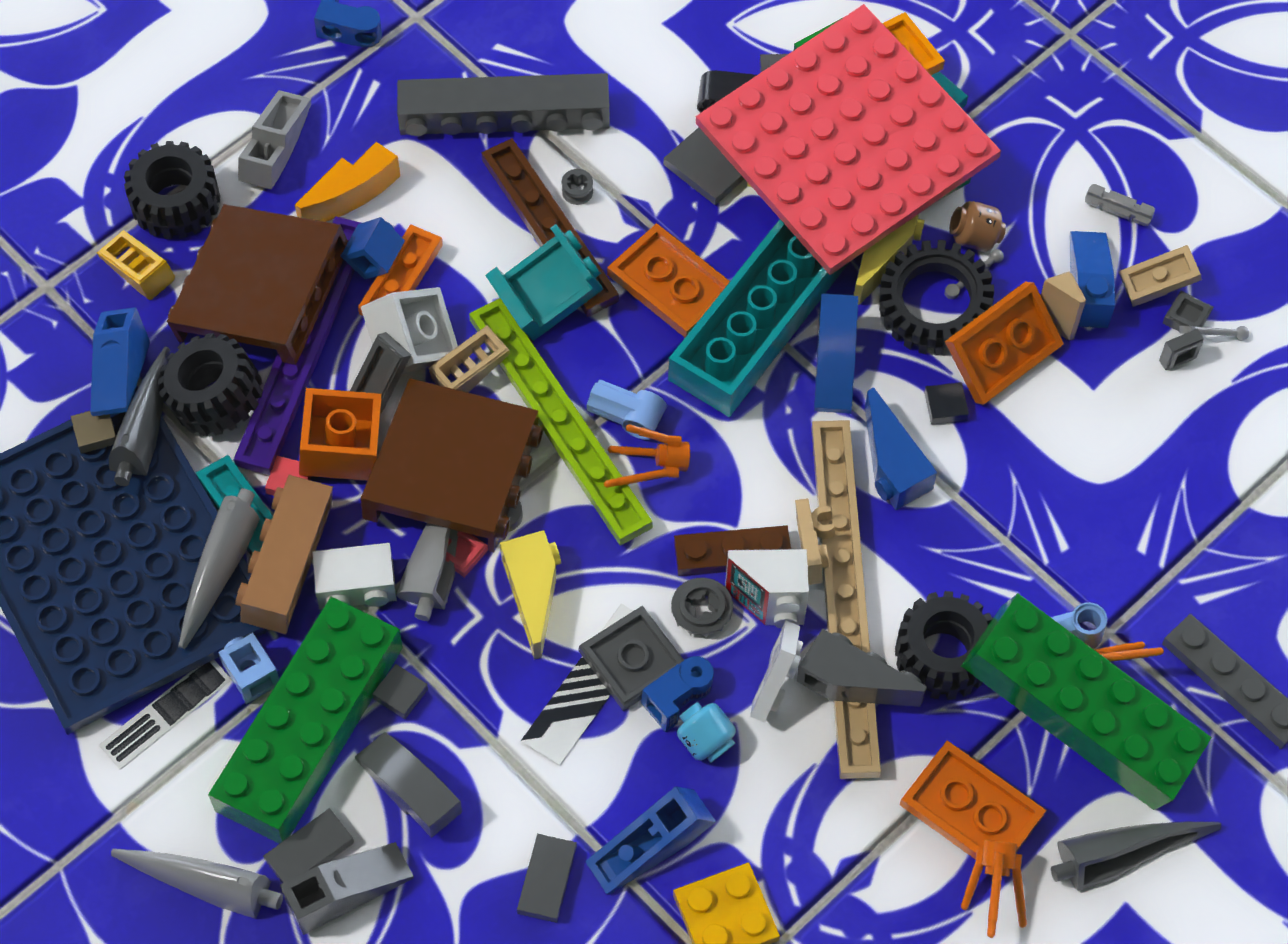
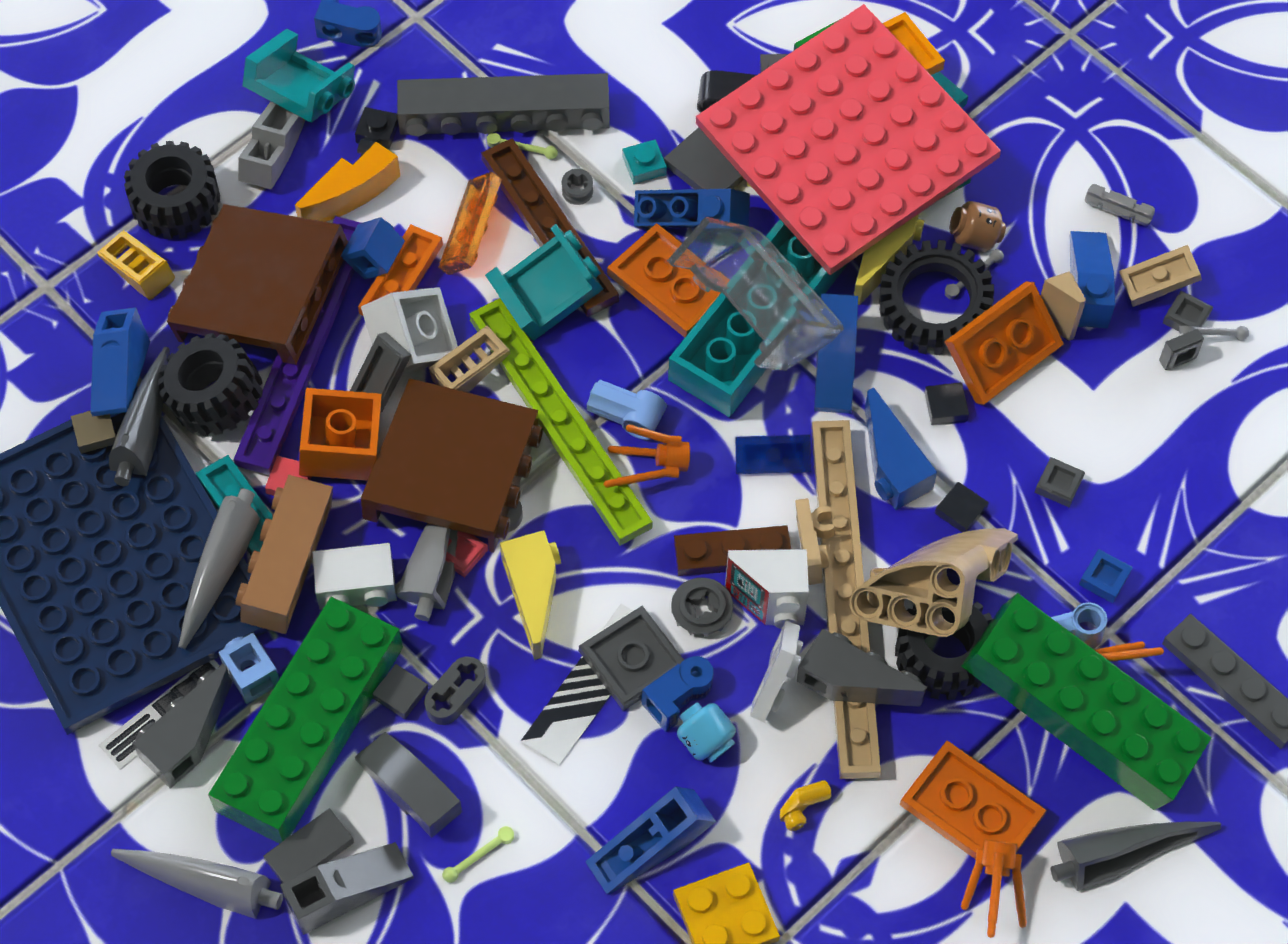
dark grey tile [517,833,577,923] -> none
none -> dark grey slope [132,664,232,789]
none -> teal panel [242,29,355,123]
none -> black plate [355,107,399,157]
none -> dark grey beam [424,656,486,725]
none -> clear orange plate [438,172,502,275]
none -> yellowish green hinge [442,826,514,883]
none -> yellowish green hinge [487,133,558,159]
none -> teal plate [622,139,667,184]
none -> blue slope [634,189,750,230]
none -> clear windscreen [667,217,844,371]
none -> clear blue slope [734,434,811,474]
none -> yellow arm [779,780,831,831]
none -> tan panel [850,528,1018,637]
none -> black tile [935,482,989,532]
none -> dark grey tile [1034,457,1085,507]
none -> blue plate [1079,549,1133,603]

